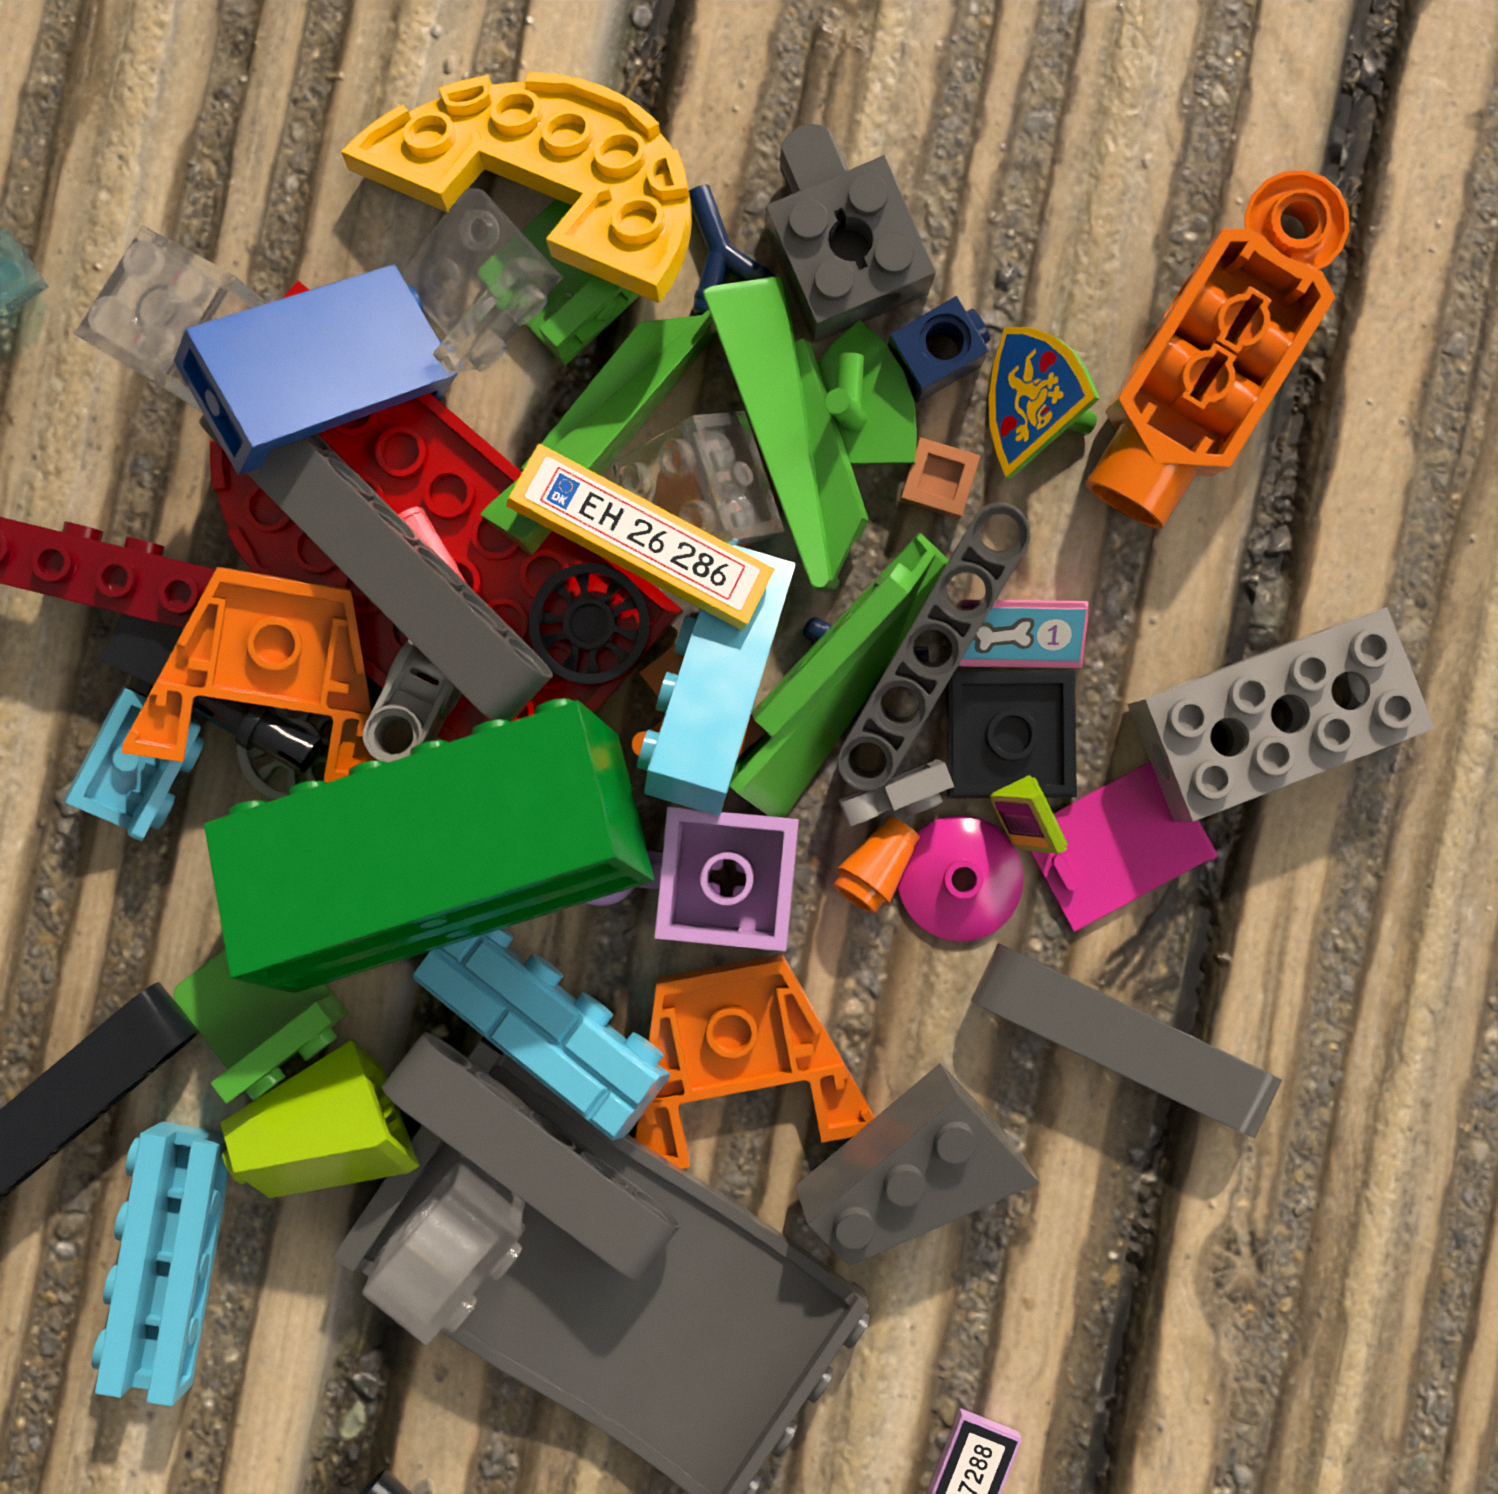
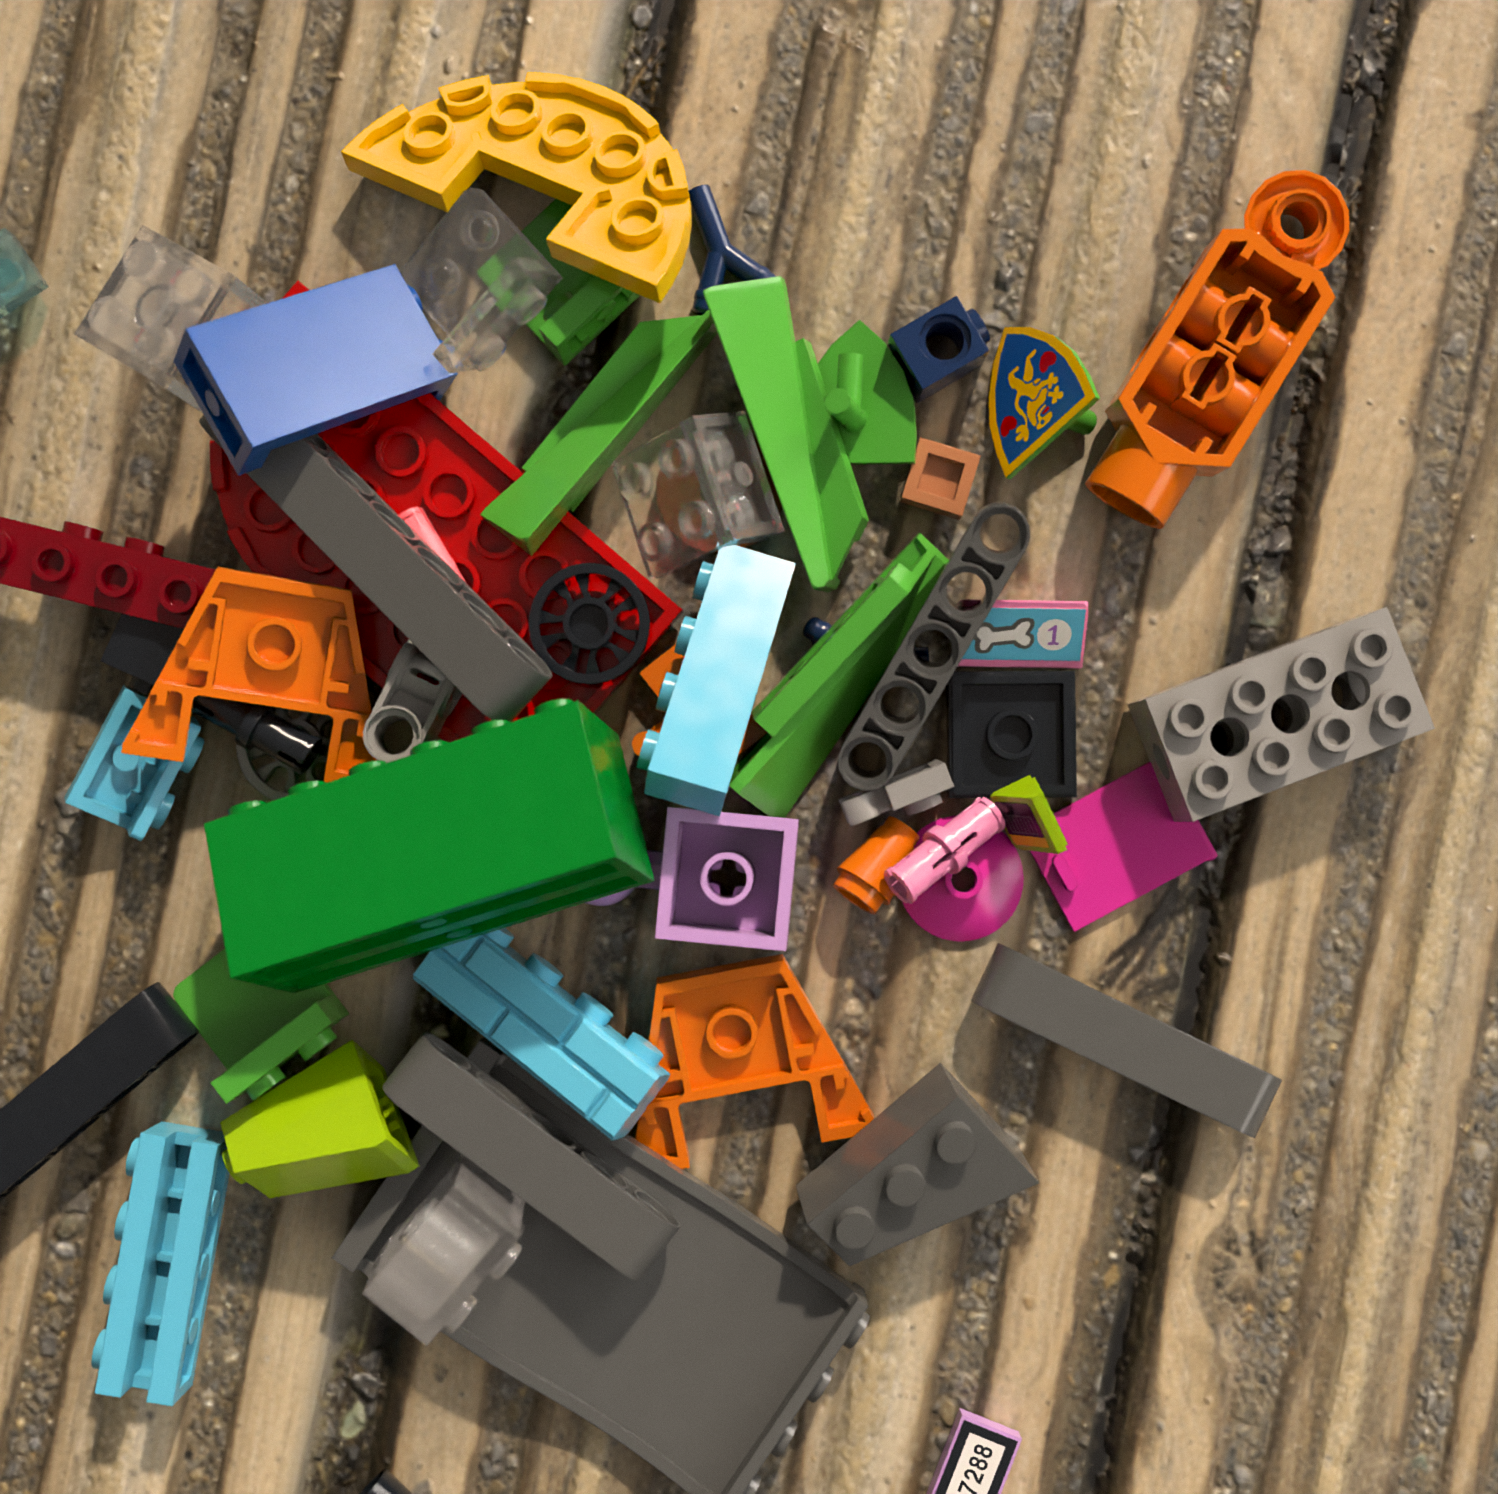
tile [506,444,775,631] -> none
dark grey brick [765,124,936,343] -> none
none -> bright pink pin [884,797,1006,904]

